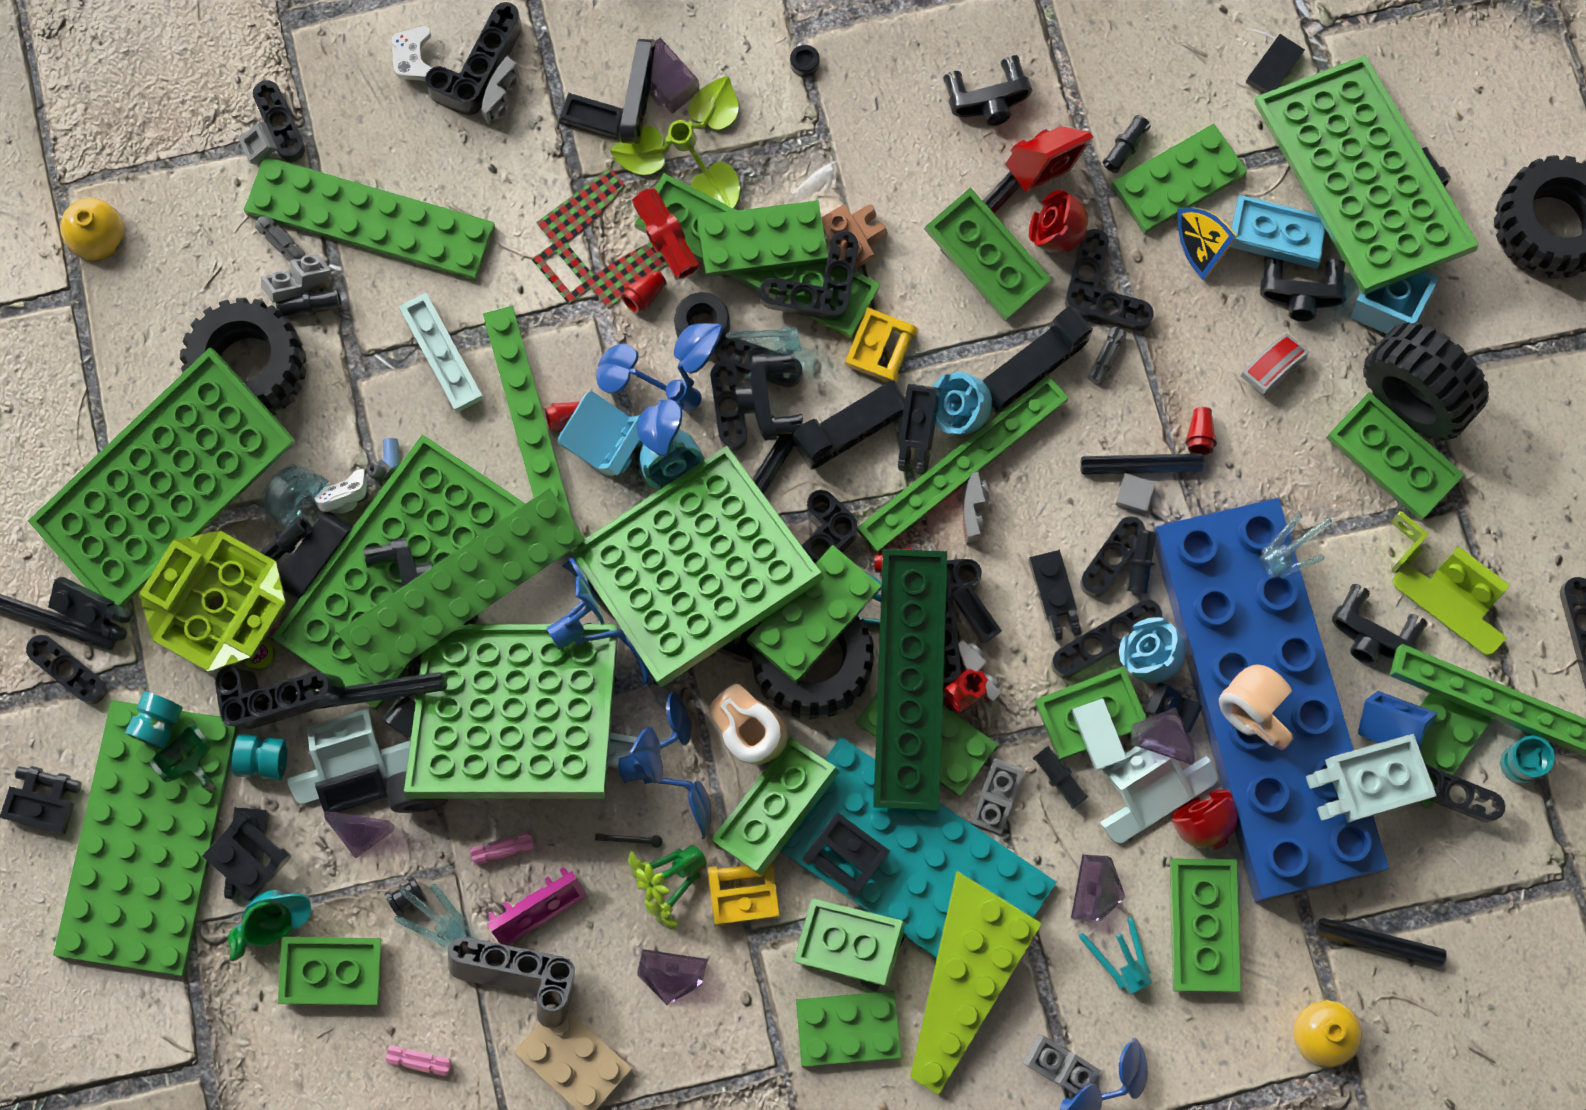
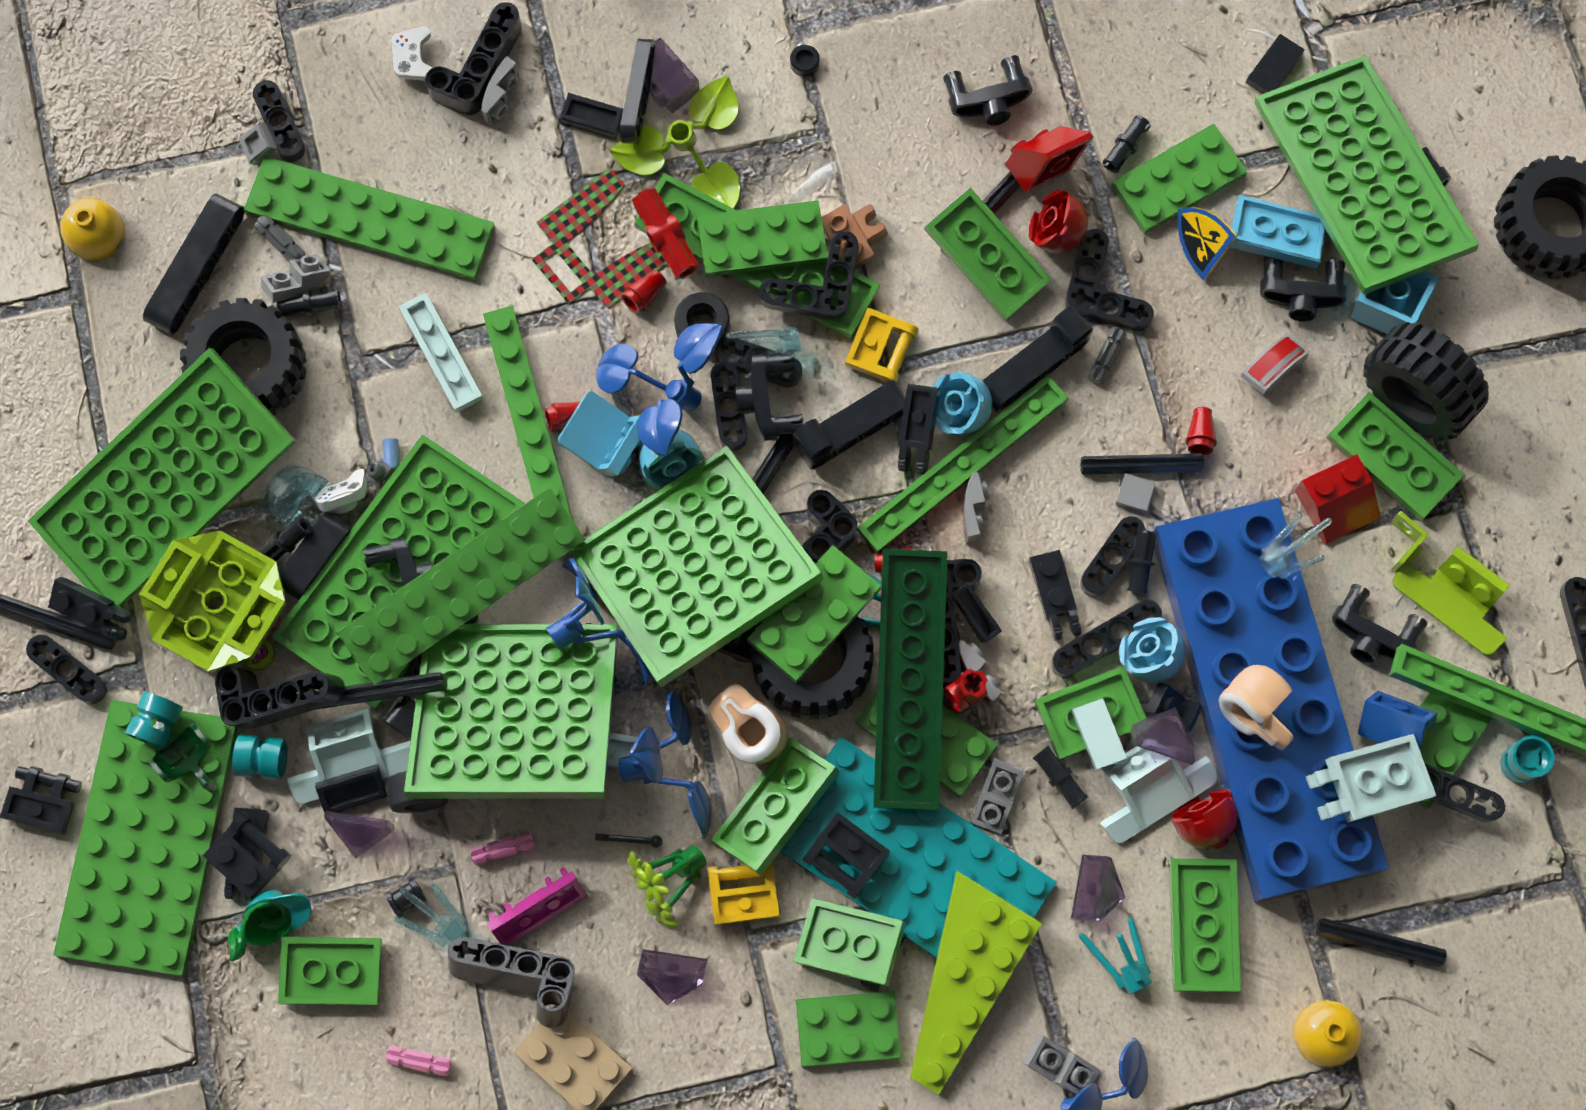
none -> black beam [143,193,245,335]
none -> red slope [1294,454,1381,545]

